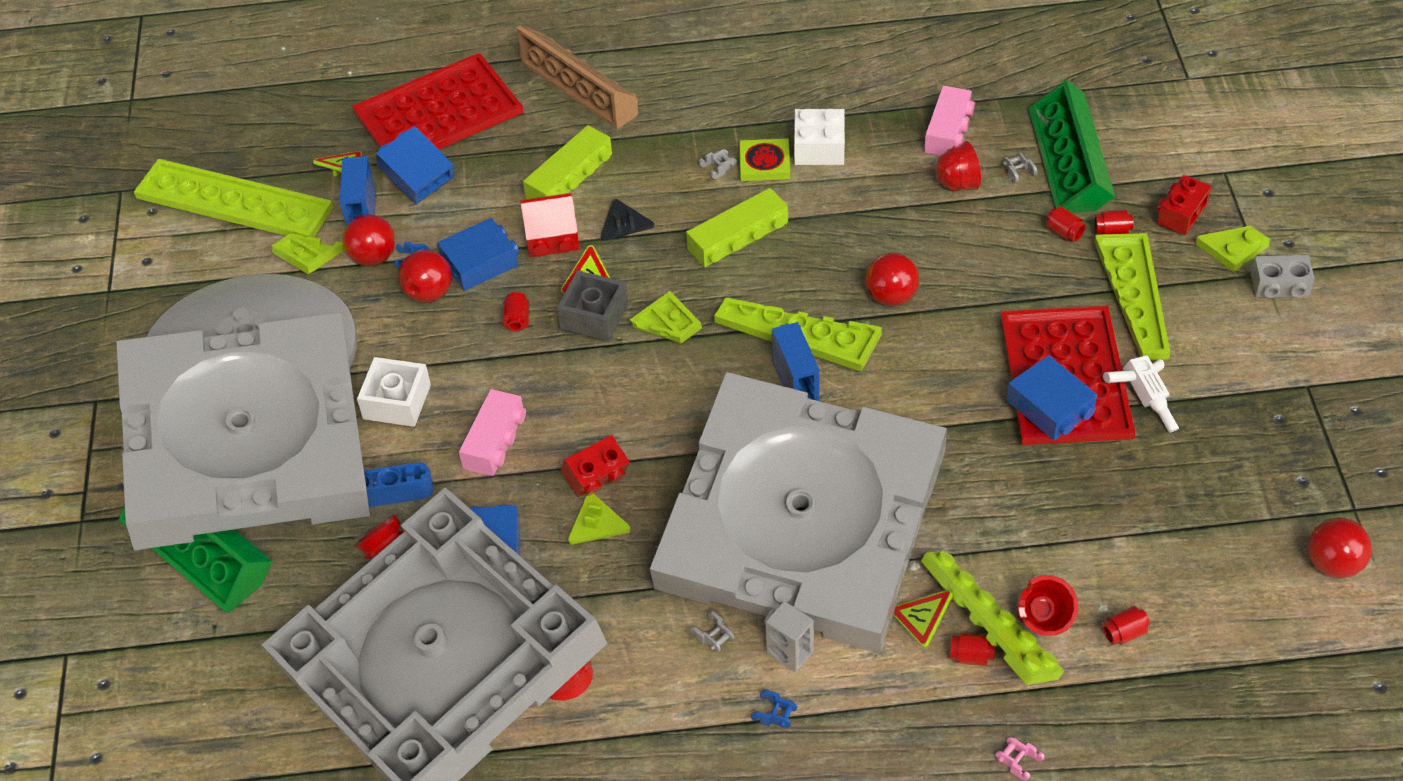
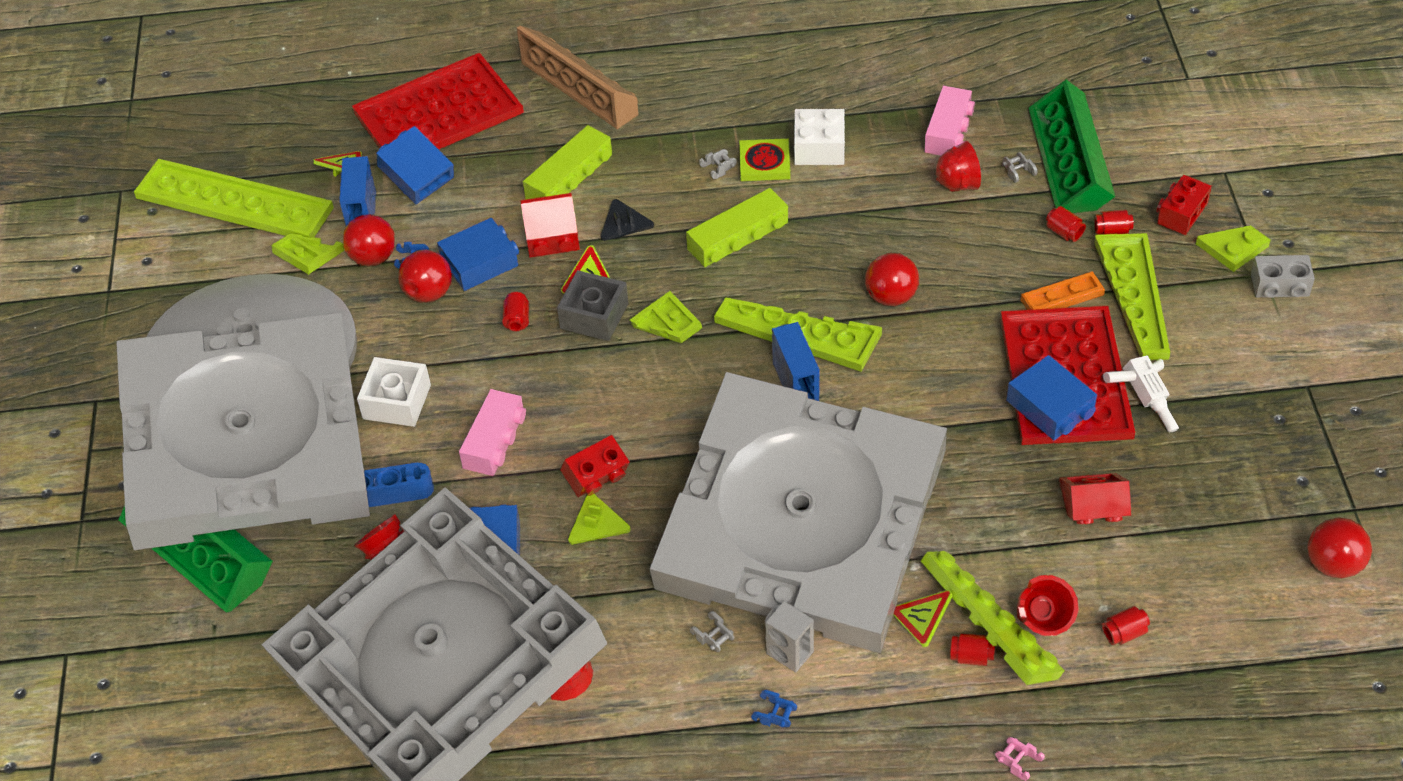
none -> orange tile [1021,271,1105,310]
none -> slope [1059,473,1131,524]

